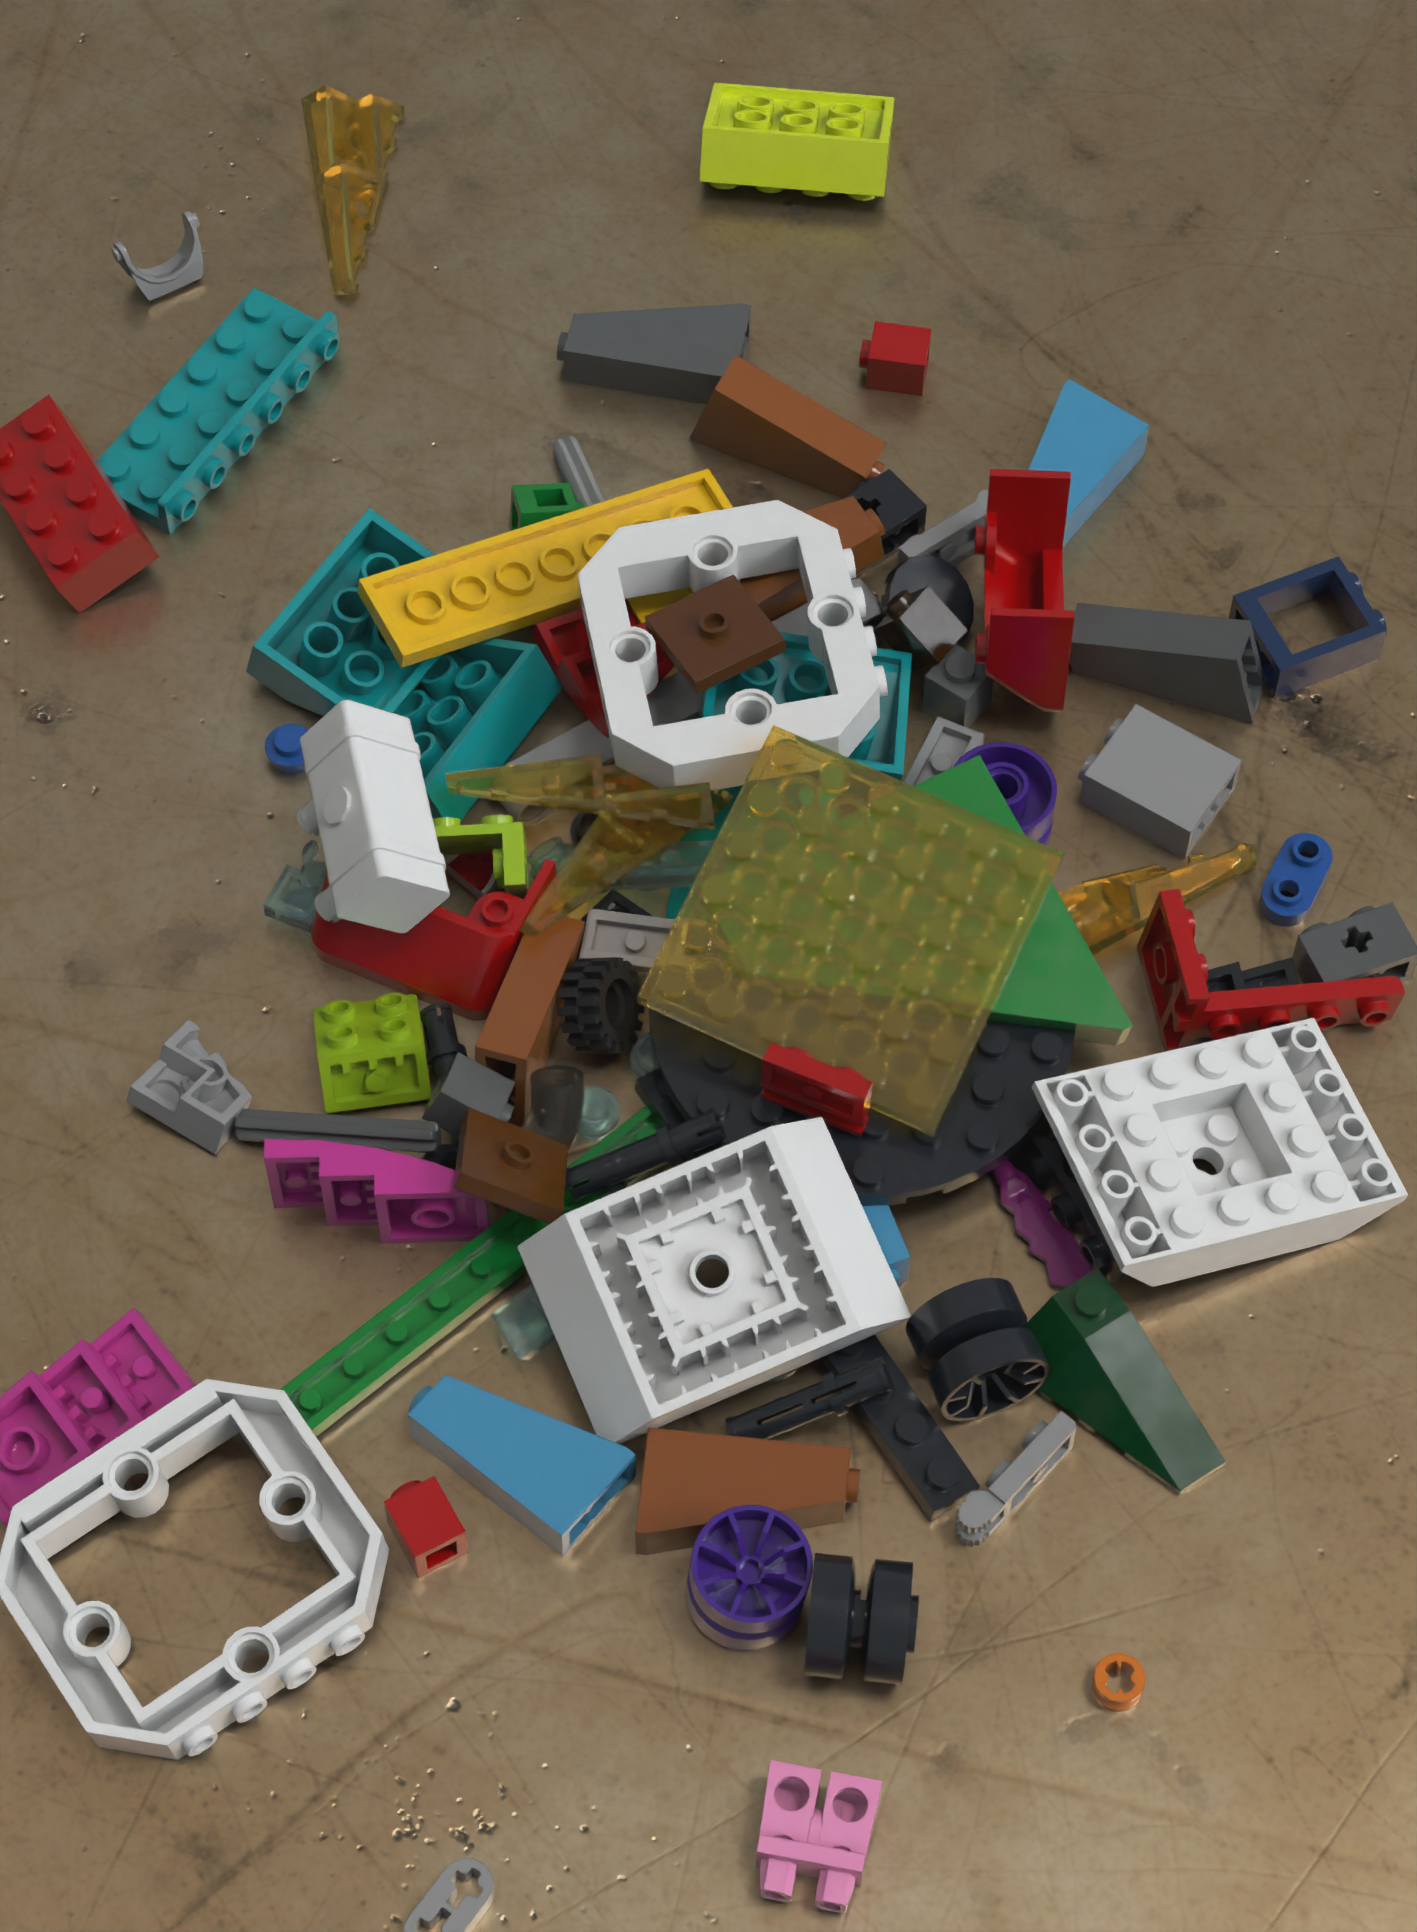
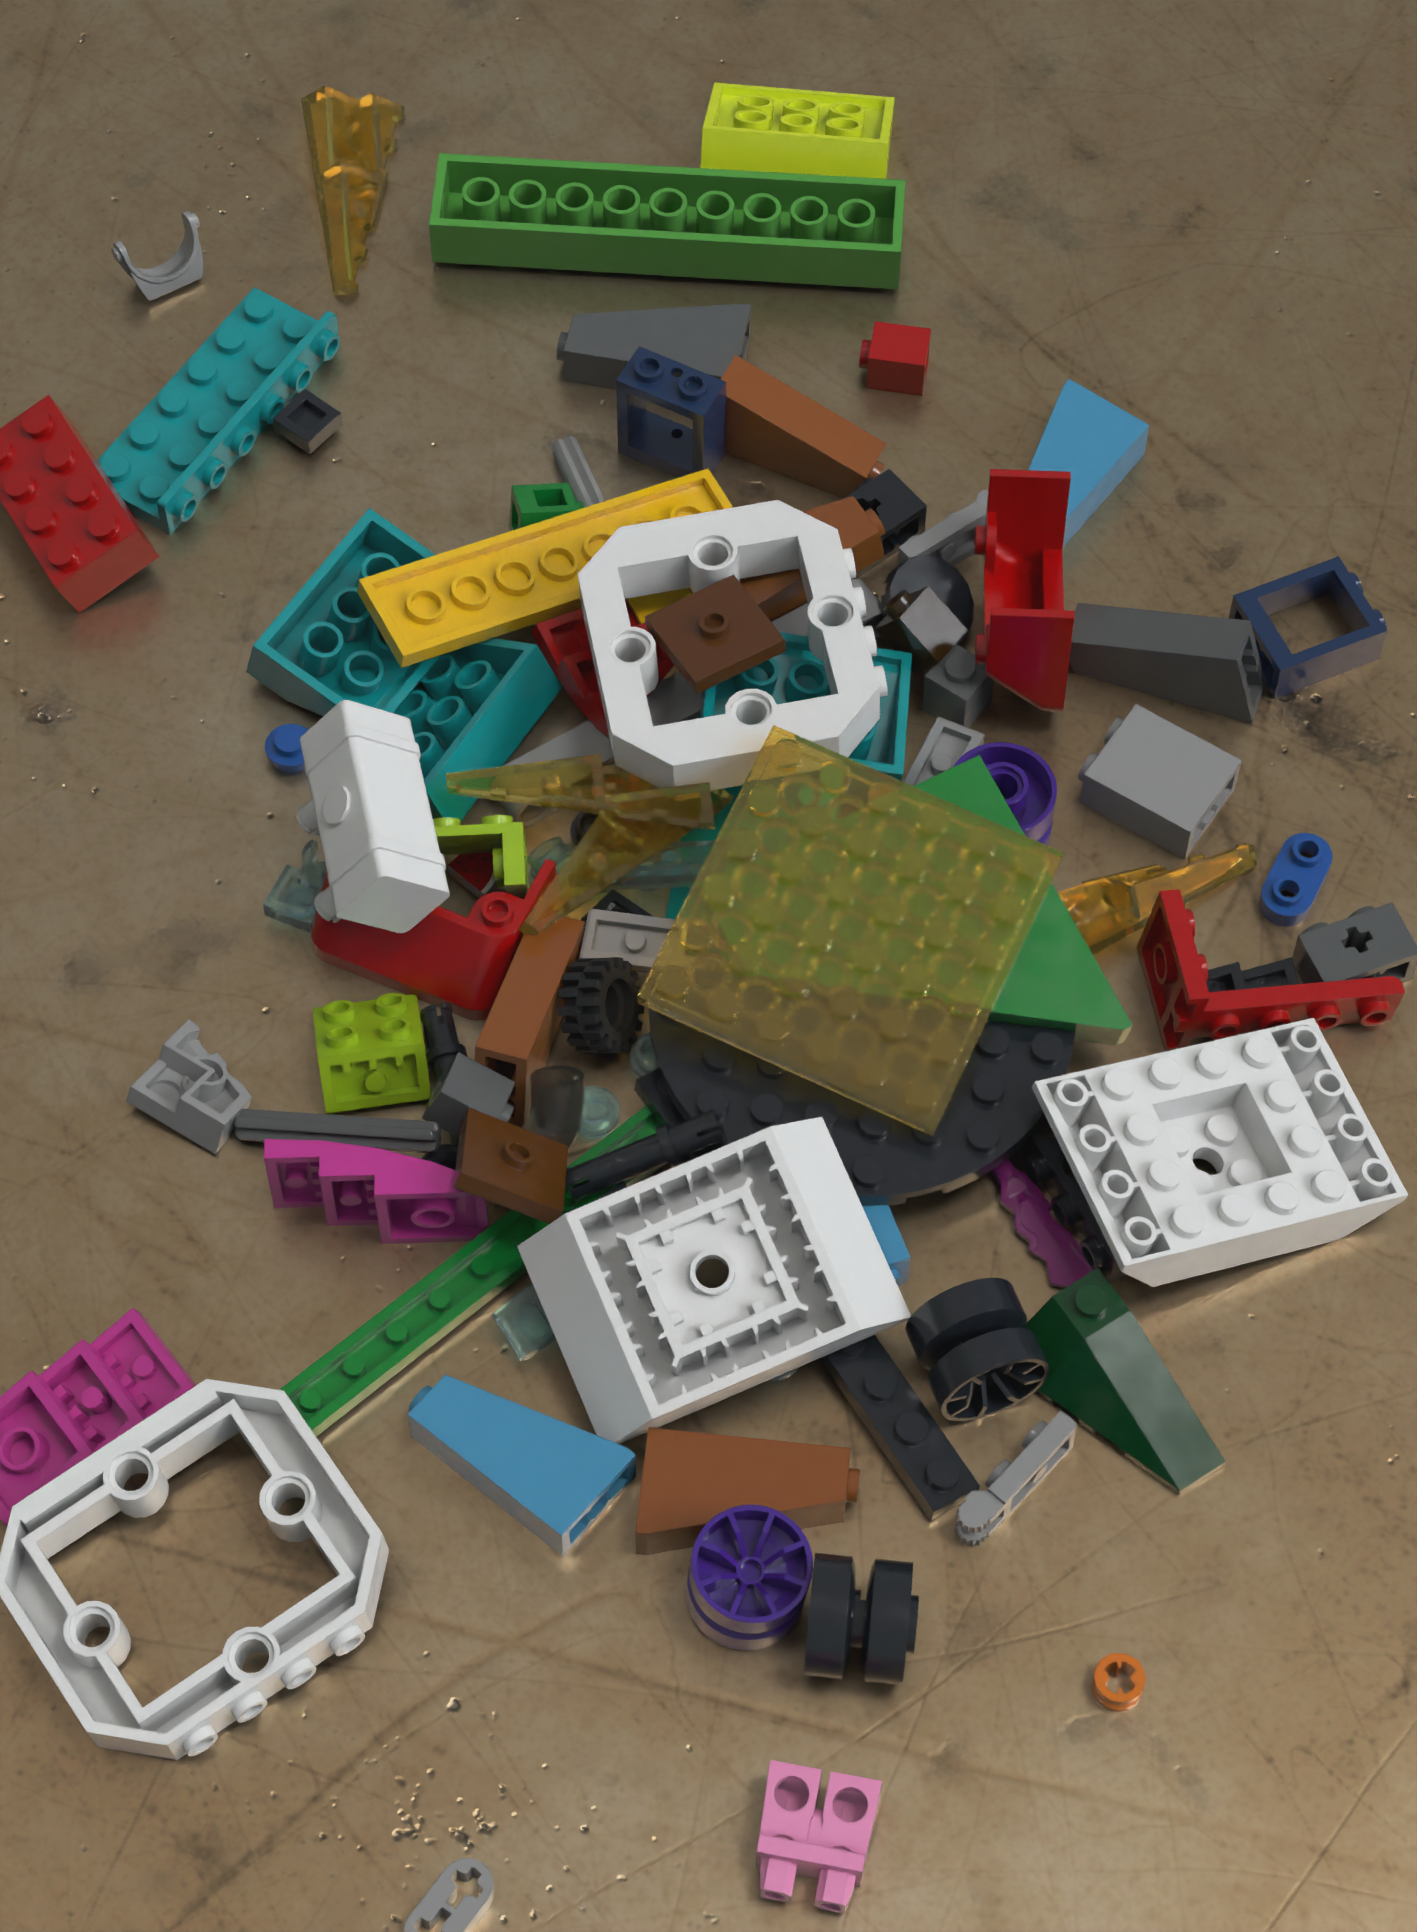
red brick [384,1476,468,1578] -> none
black pin [725,1357,894,1439] -> none
red plate [760,1042,873,1137] -> none
none -> black plate [273,389,342,454]
none -> bright green brick [429,153,906,289]
none -> dark blue window [616,346,726,478]

